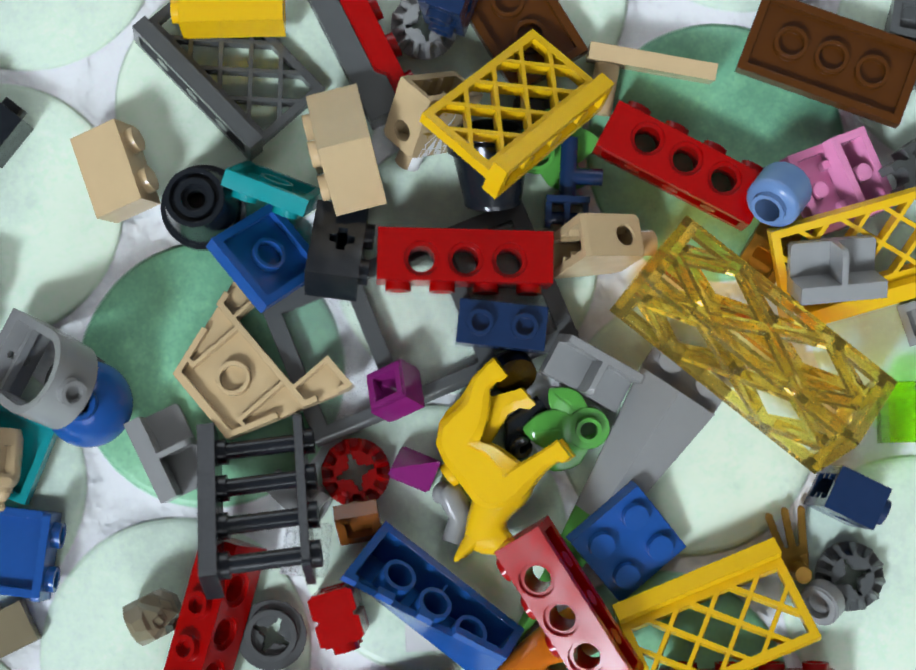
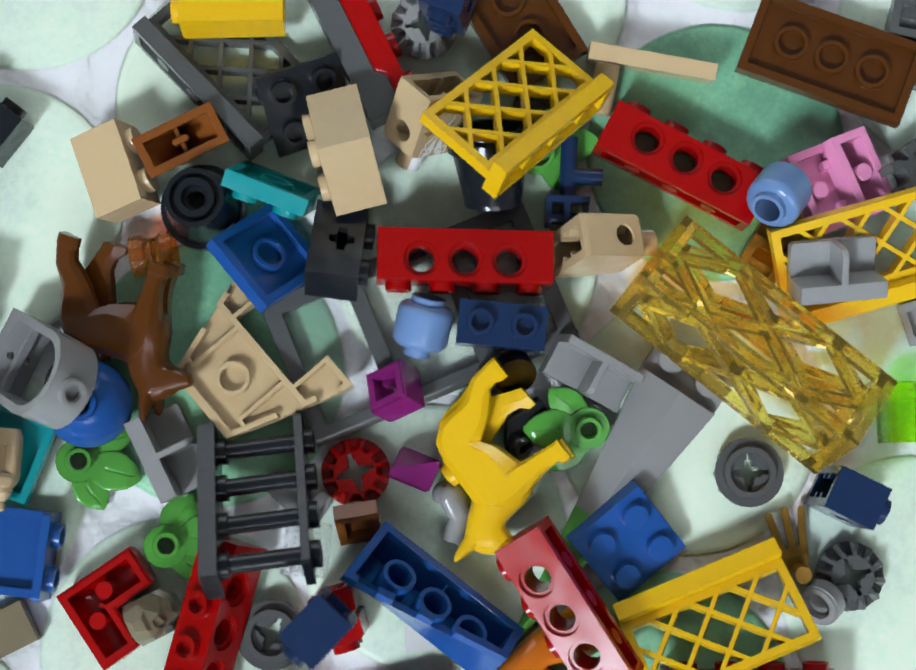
none -> bright green plate [55,429,142,510]
none -> reddish brown animal [56,231,194,421]
none -> red brick [56,546,157,670]
none -> clear orange wheel [127,230,180,279]
none -> dark orange slope [131,101,230,179]
none -> bright green plate [143,493,198,580]
none -> black hinge [254,51,346,158]
none -> dark blue brick [278,586,359,670]
none -> medium blue head [392,292,454,359]
none -> dark grey gear [713,438,784,507]

